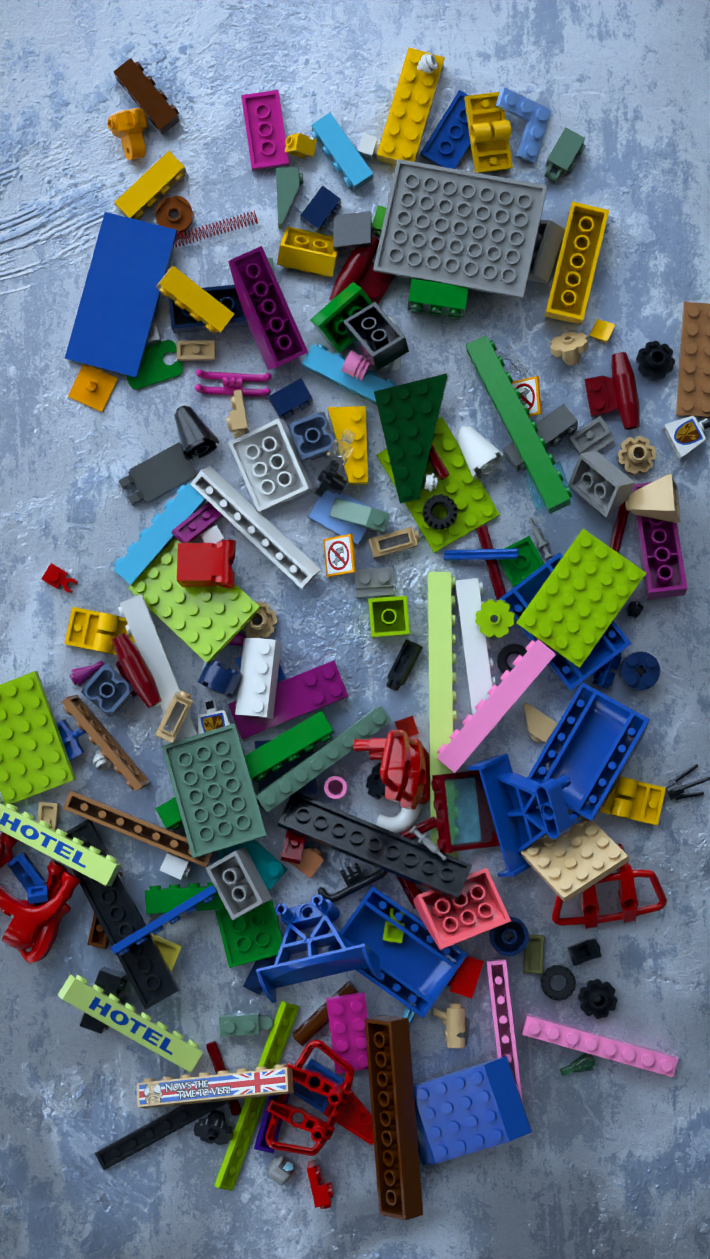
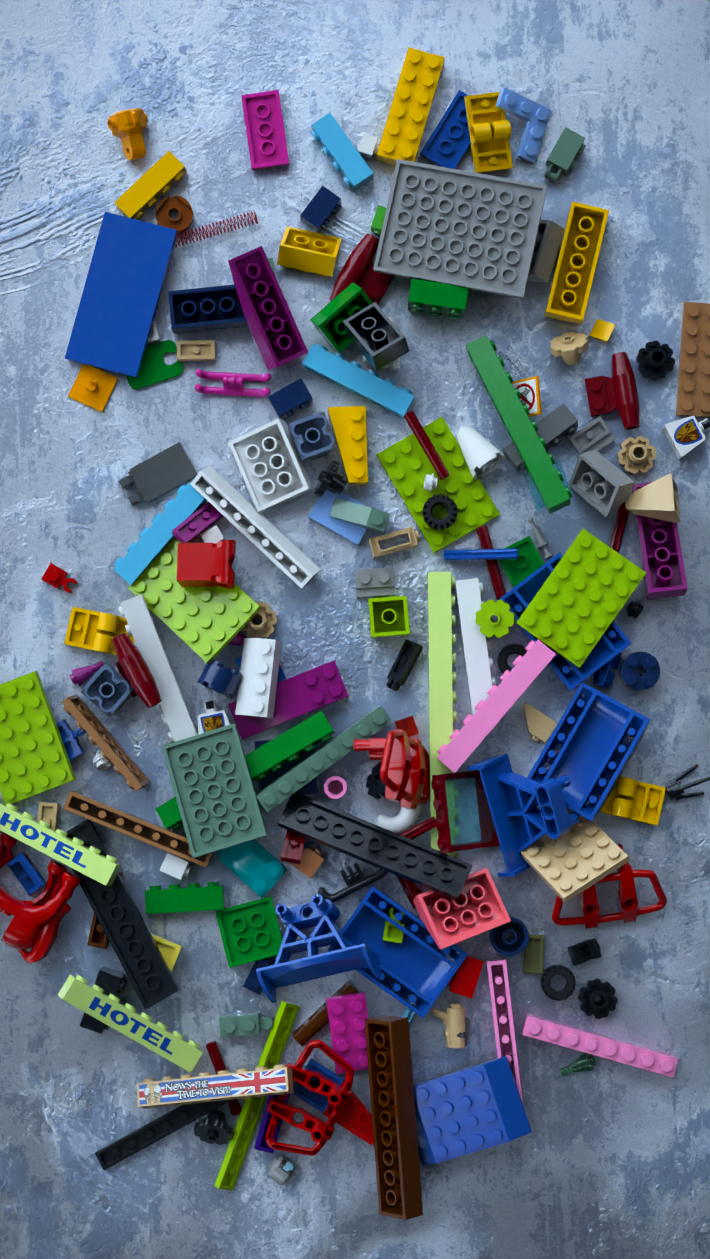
blue plate [27,885,48,904] -> none
blue plate [111,885,216,956] -> none
reddish brown brick [113,58,179,135] -> none
tan window [155,690,194,743] -> none
yellow wedge [156,266,234,333] -> none
black cone [174,405,219,461] -> none
light grey brick [205,847,272,920] -> none
tan plate [226,390,249,439] -> none
sand green slope [276,167,303,229] -> none
yellow window [285,133,317,159] -> none
red plate [307,1160,334,1209] -> none
piece [323,534,356,577] -> none
clear plate [327,429,356,465] -> none
tile [333,211,372,251] -> none
bright pink piece [341,350,371,381] -> none
dark green wing [374,373,448,504] -> none
light grey piece [409,825,447,860] -> none
white plate [417,54,437,73] -> none

